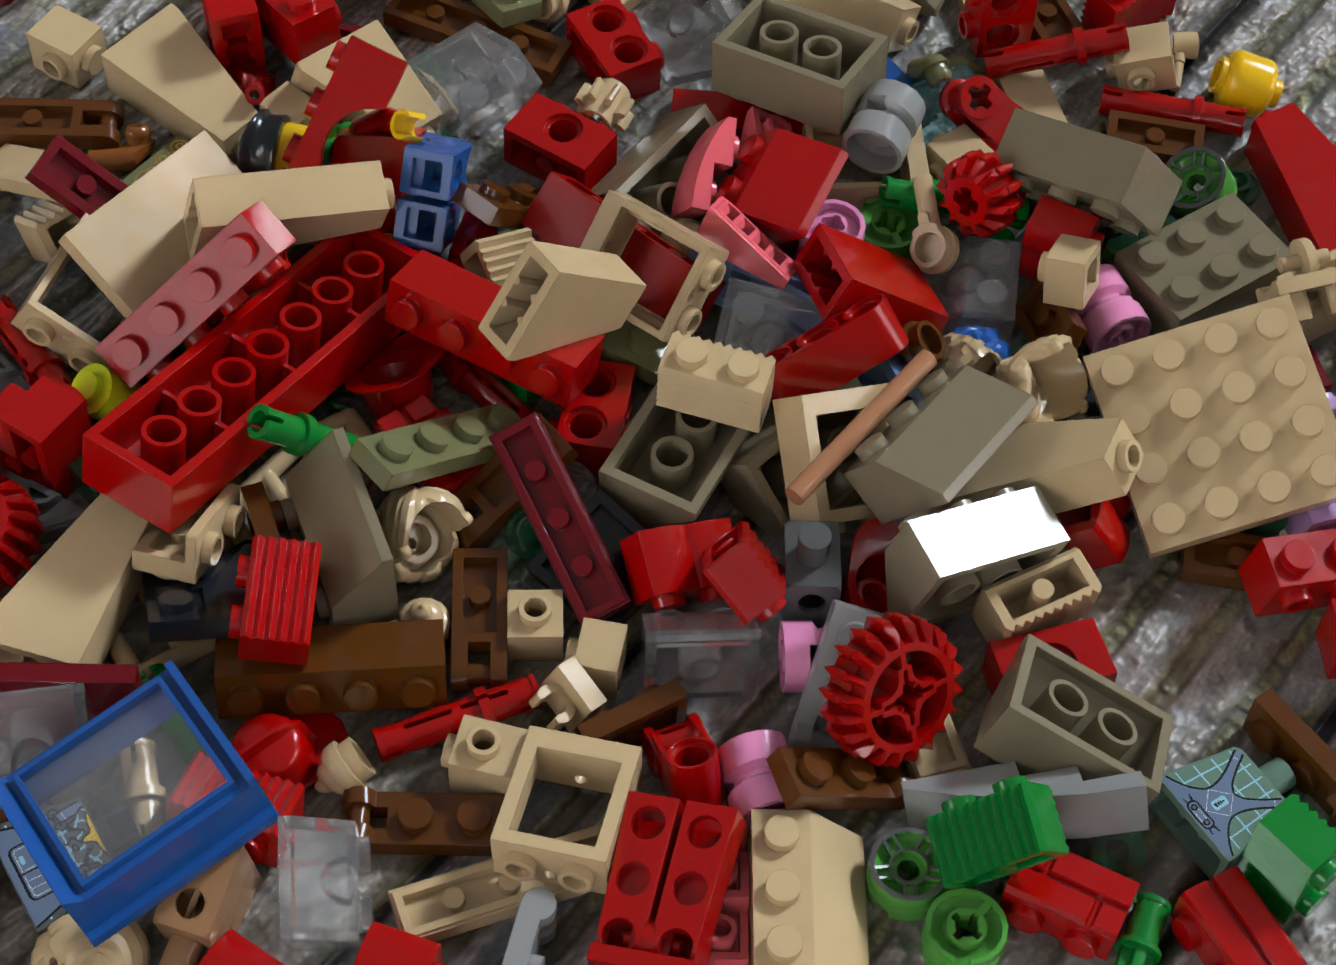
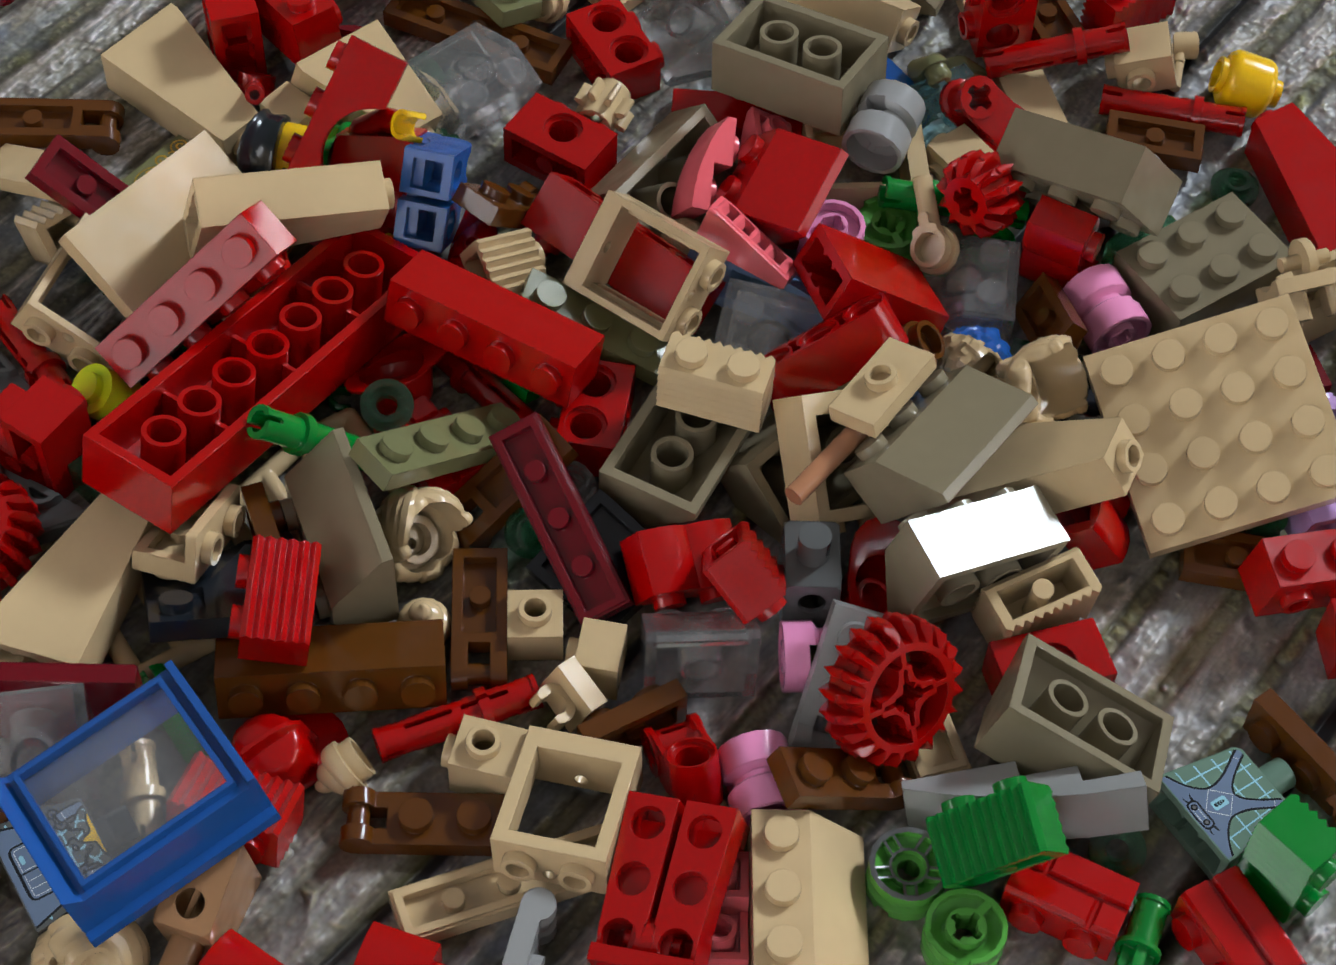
tan brick [26,4,107,89] -> none
dark orange arm [87,123,155,173] -> none
clear slope [277,815,373,952] -> none
tan slope [478,240,647,361] -> none
tan plate [1037,234,1101,310] -> none
bright green wheel [1166,146,1237,219] -> none
none -> clear green plate [360,379,414,432]
none -> tan plate [828,337,937,438]

